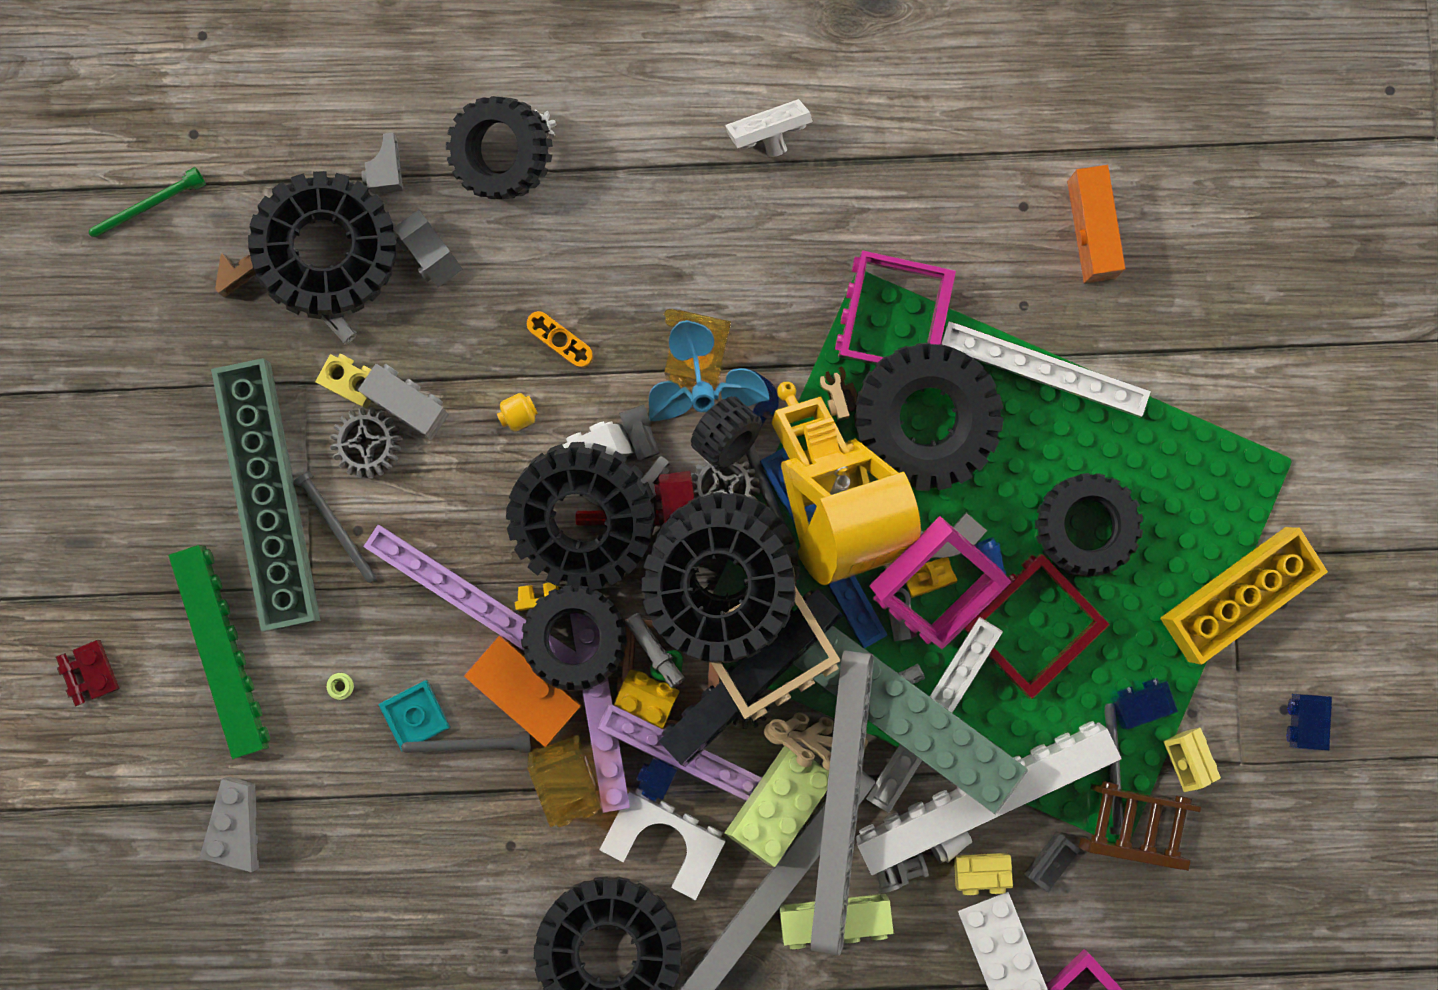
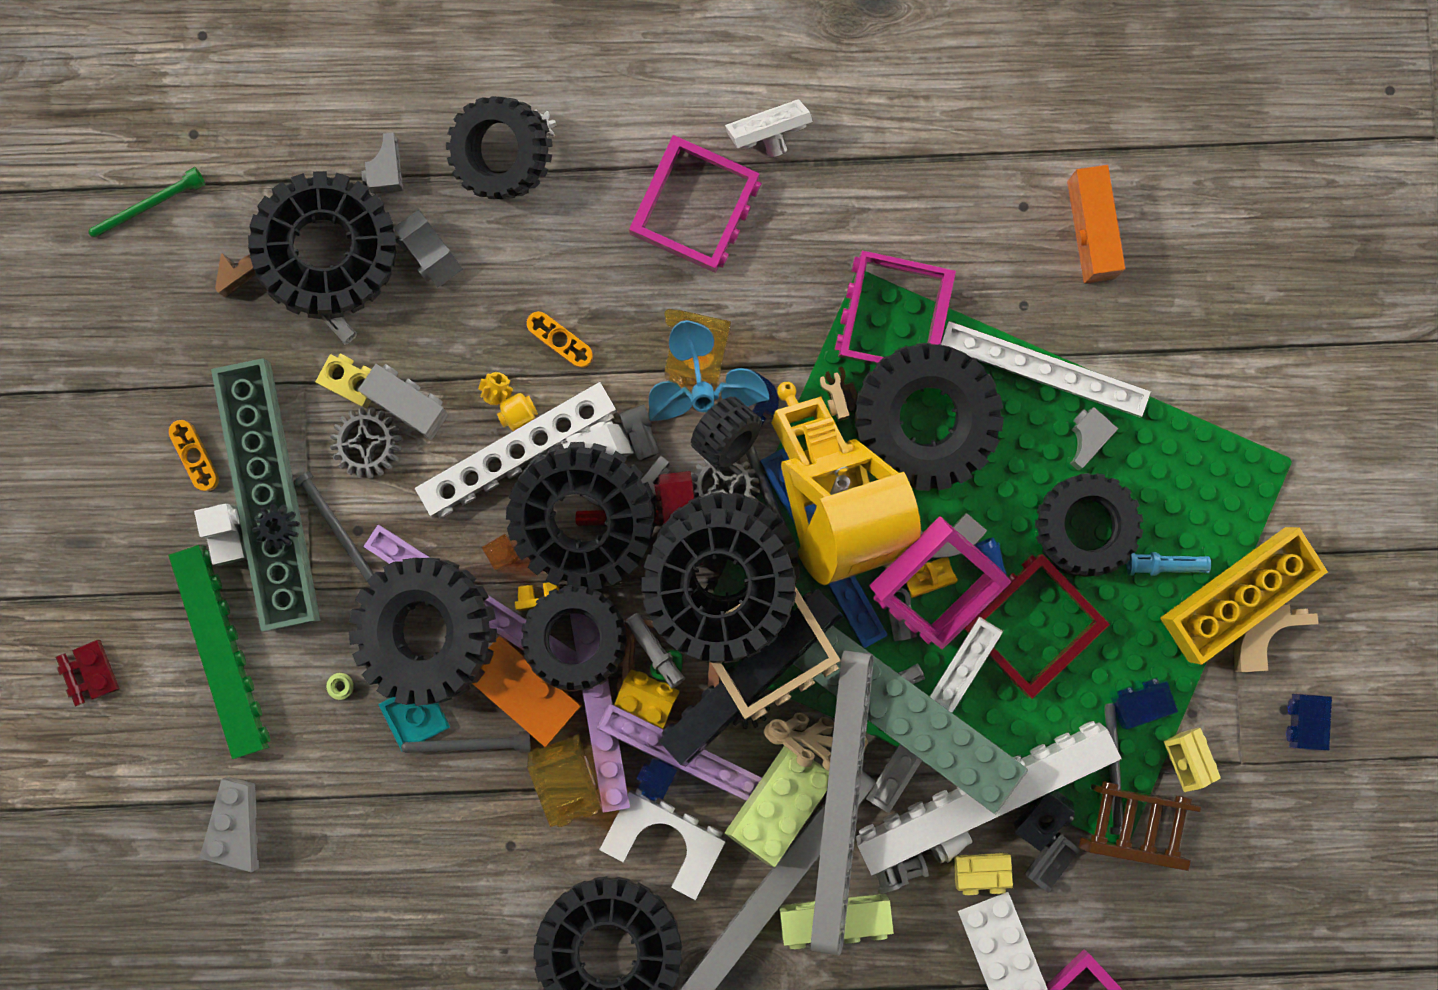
none -> light orange beam [169,420,219,492]
none -> white brick [194,504,247,566]
none -> black gear [252,504,300,550]
none -> black tyre [349,558,497,706]
none -> white brick [415,382,617,519]
none -> yellow gear [478,372,513,405]
none -> clear orange brick [482,534,520,571]
none -> dark pink window [629,135,762,273]
none -> black brick [1014,790,1075,852]
none -> light grey arch [1070,407,1118,470]
none -> dark azure pin [1126,552,1211,576]
none -> tan arch [1234,604,1318,672]

